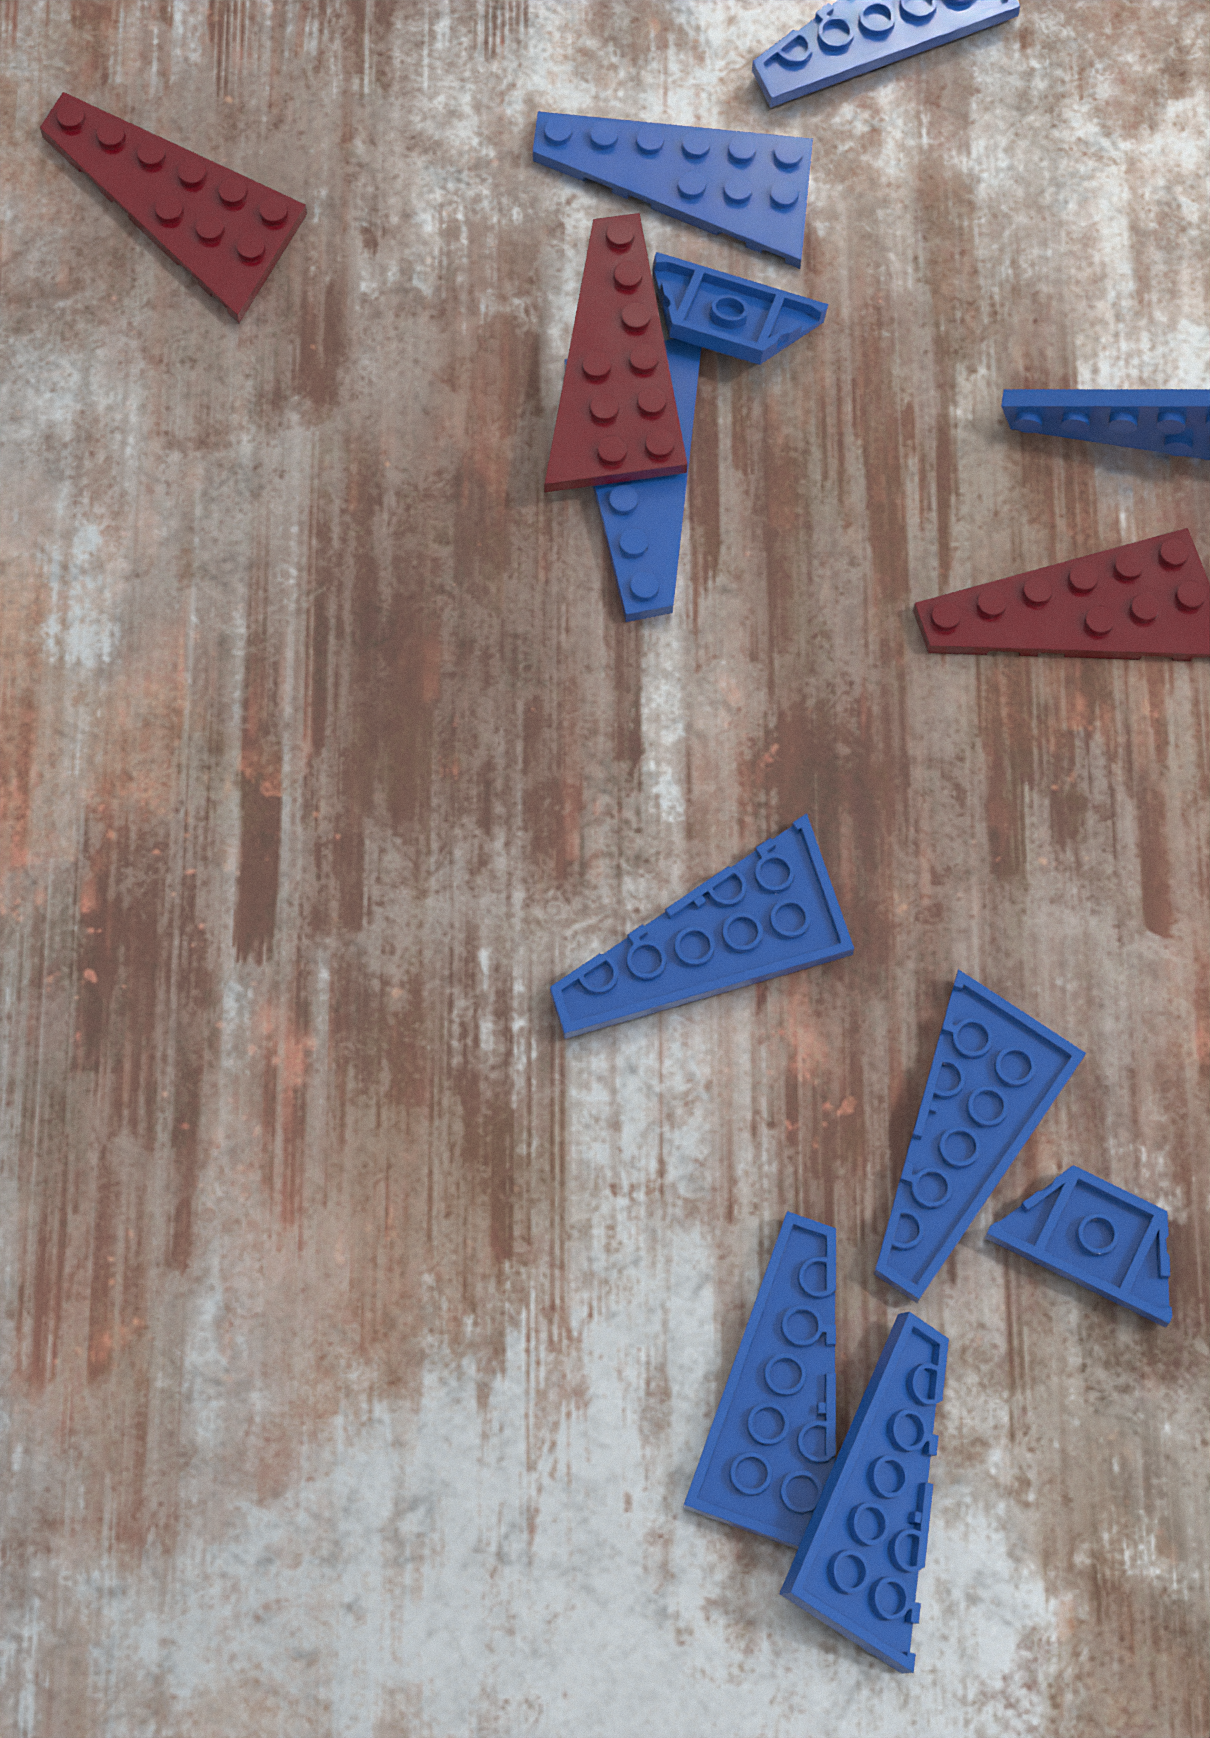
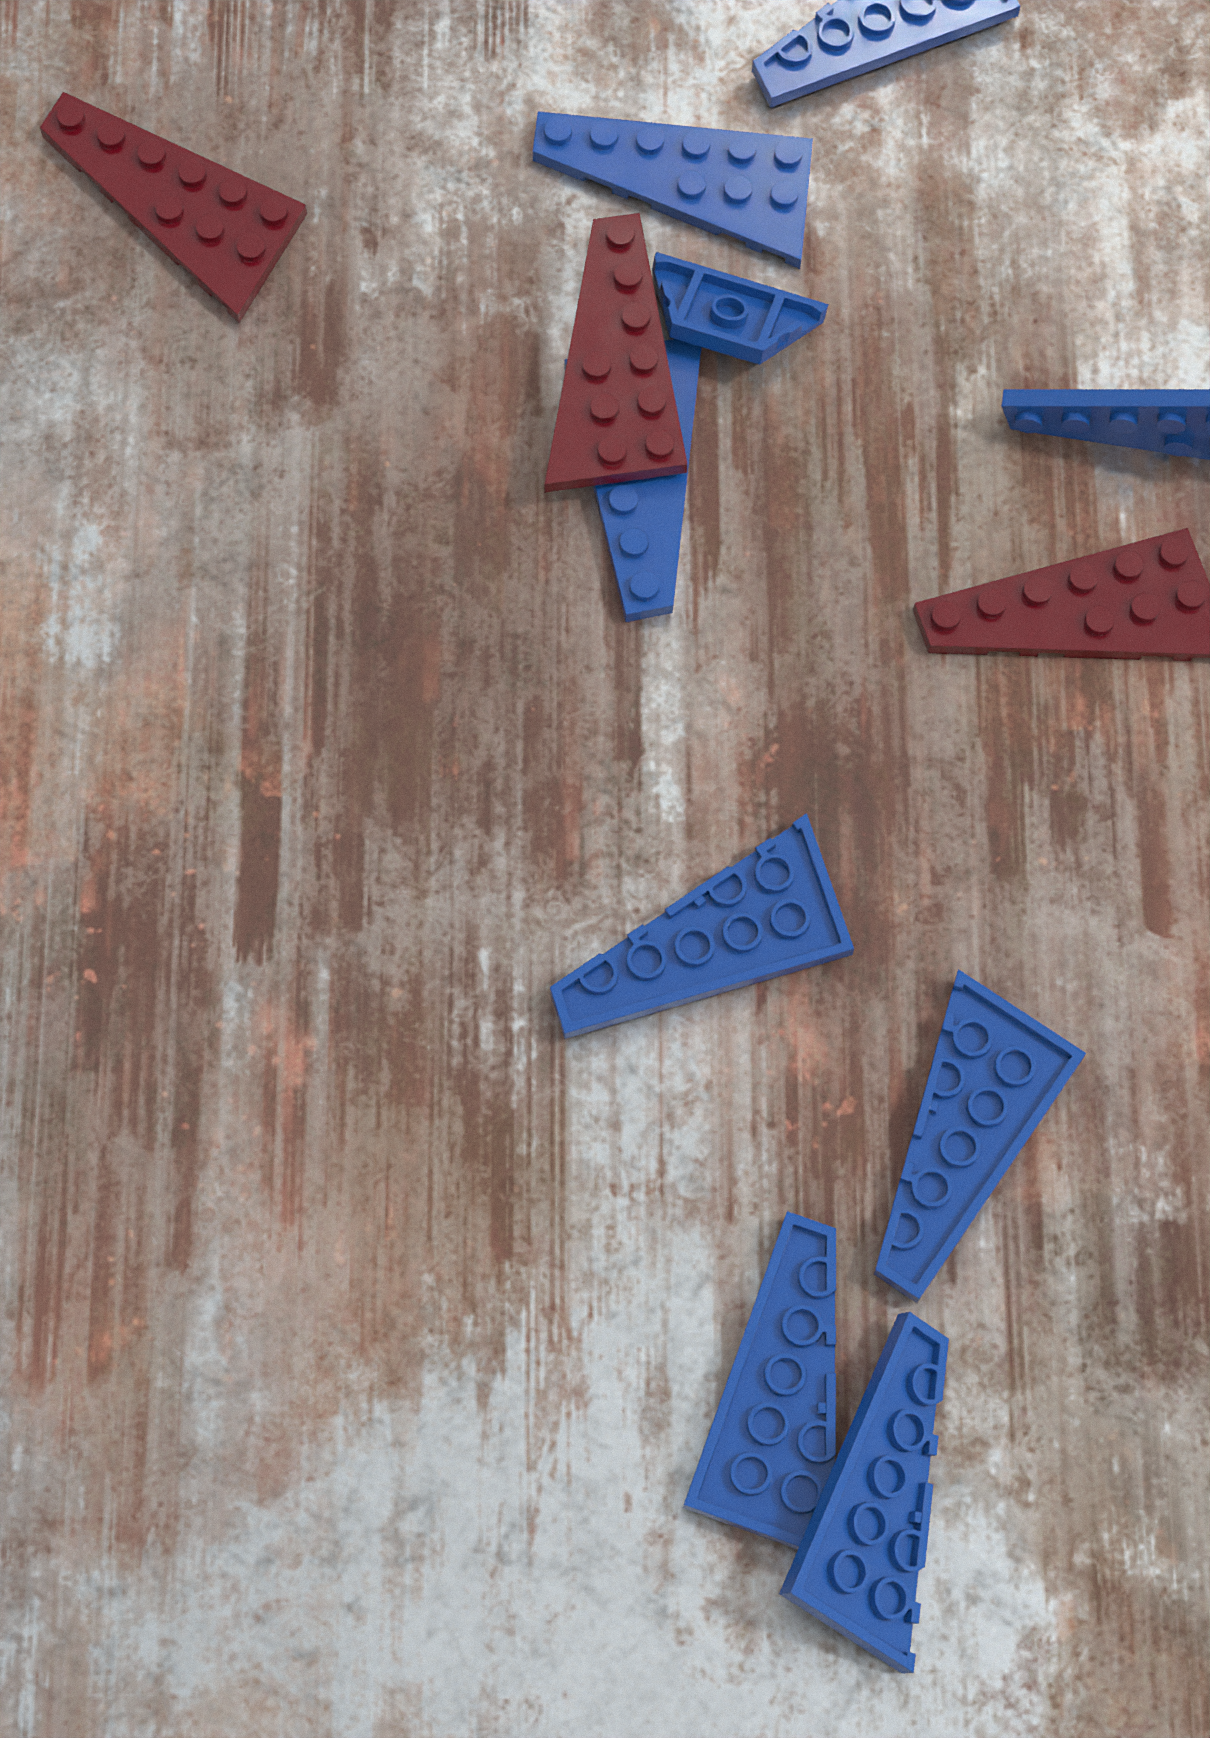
blue wing [984,1165,1172,1328] -> none

